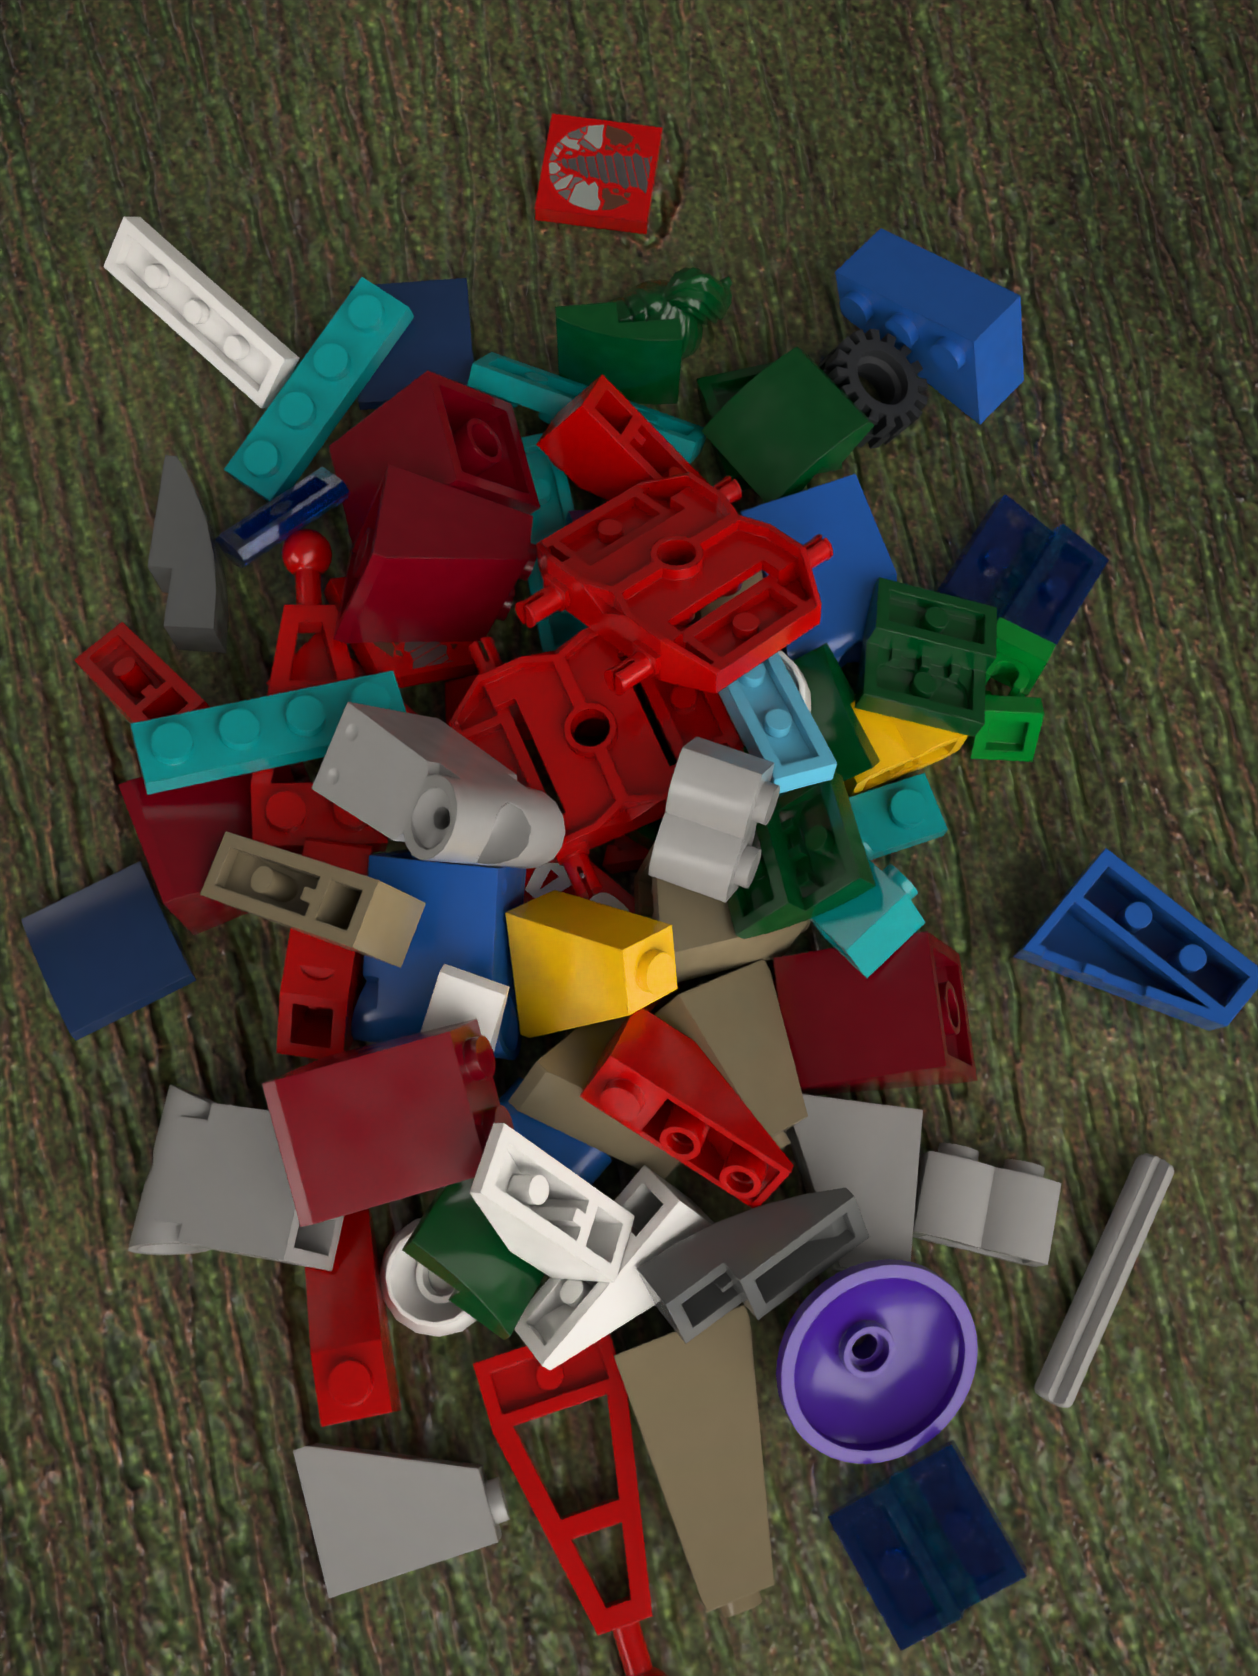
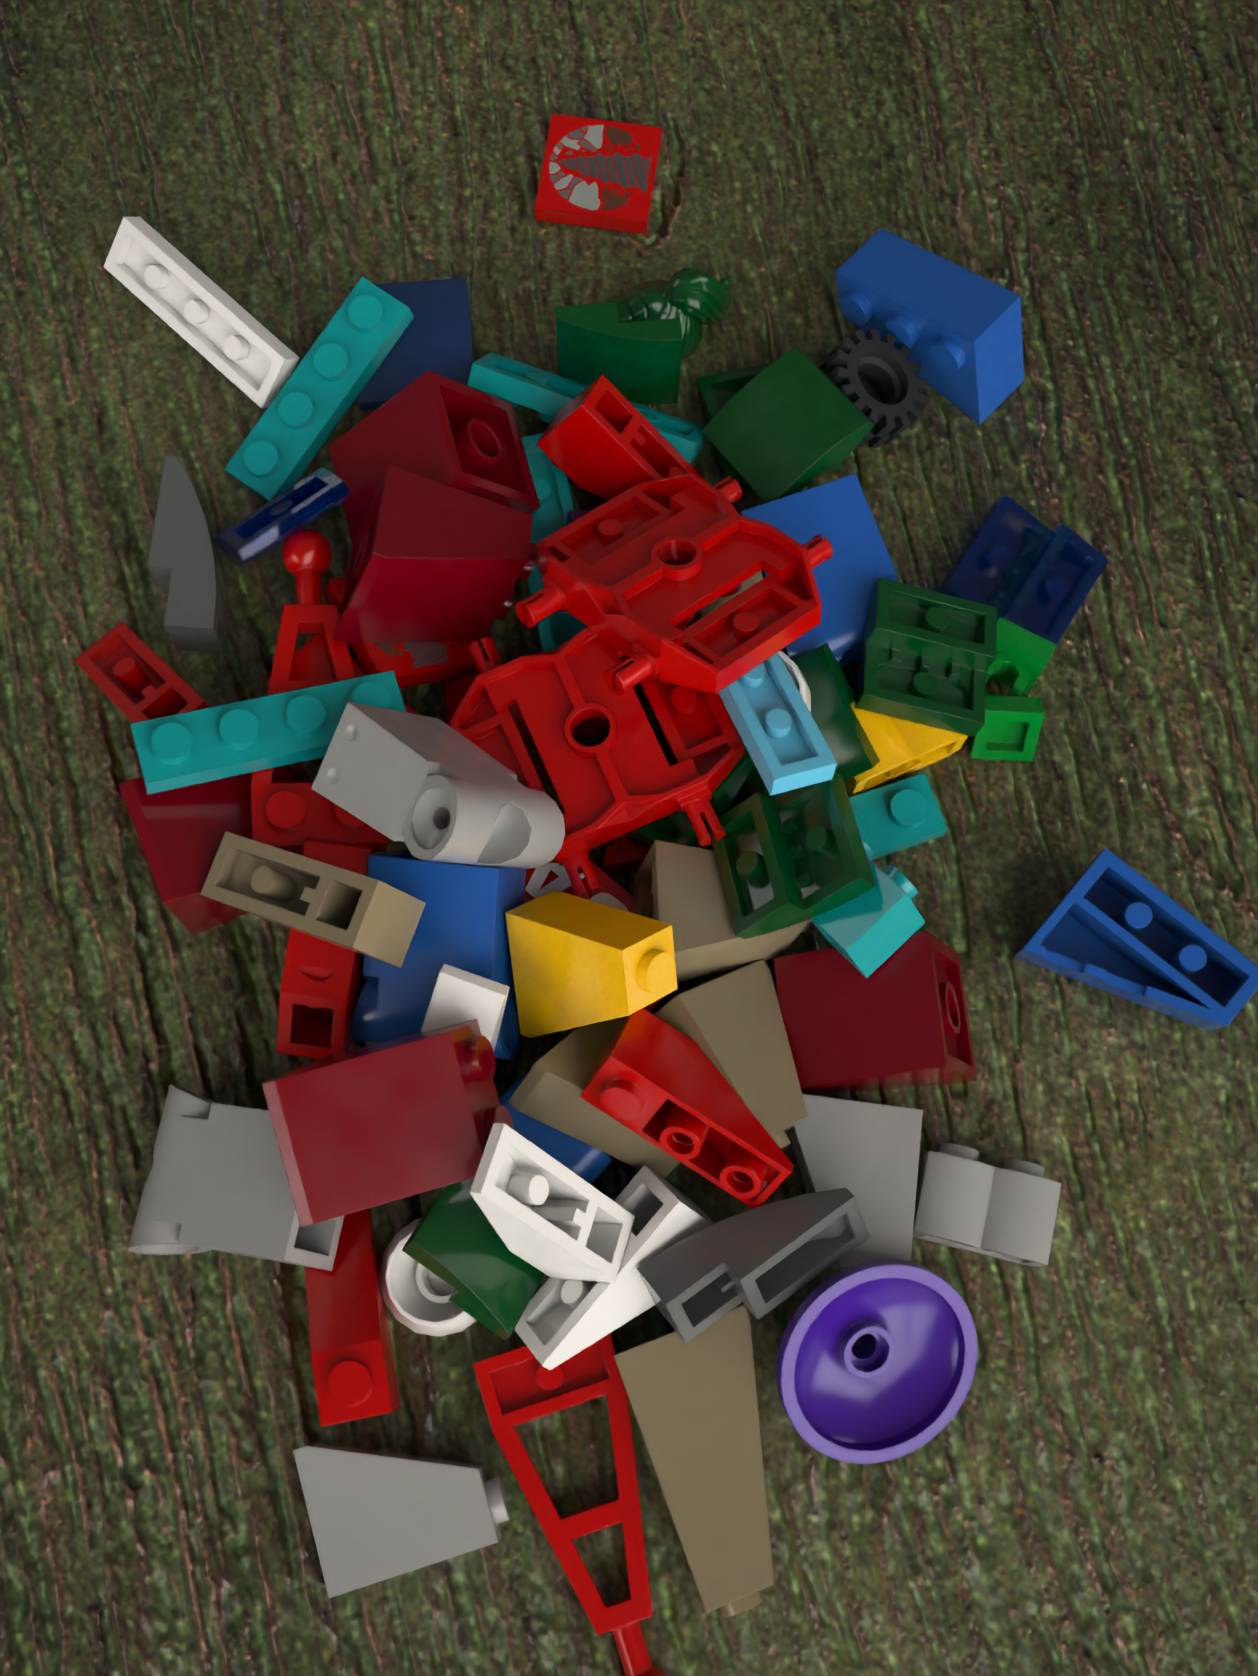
dark blue slope [21,861,196,1041] -> none
light grey brick [648,736,780,903] -> none
clear blue slope [828,1440,1027,1651] -> none
light grey axle [1034,1153,1174,1408] -> none

